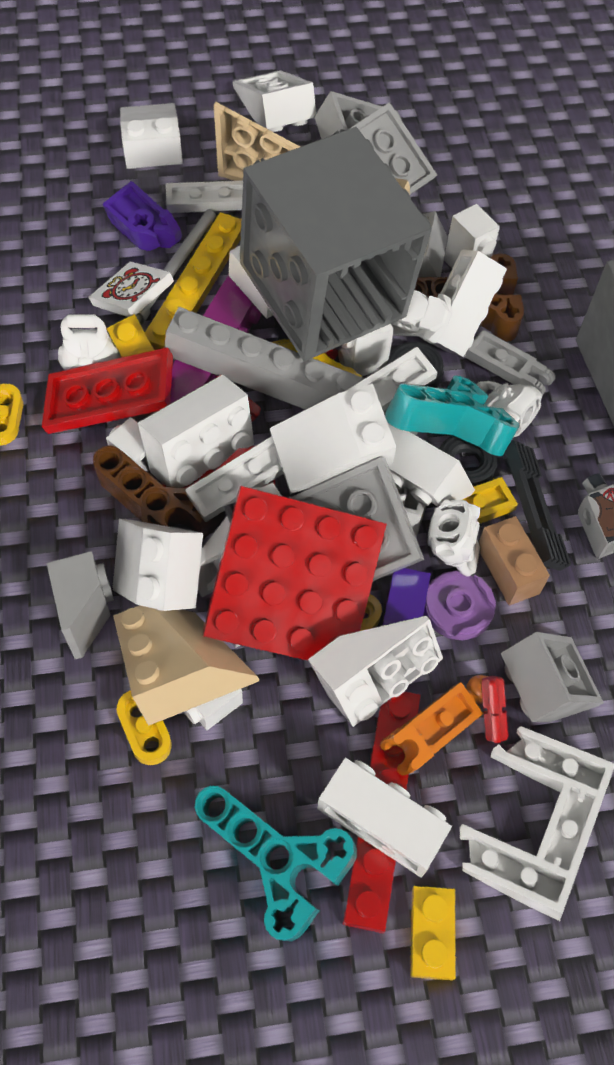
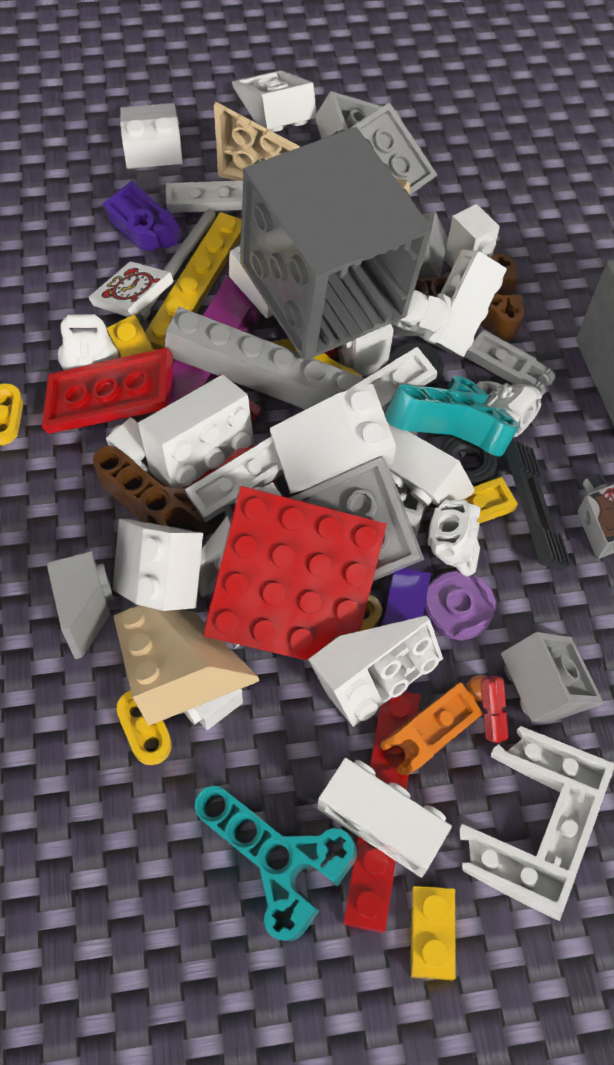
medium nougat brick [479,516,550,606] -> none

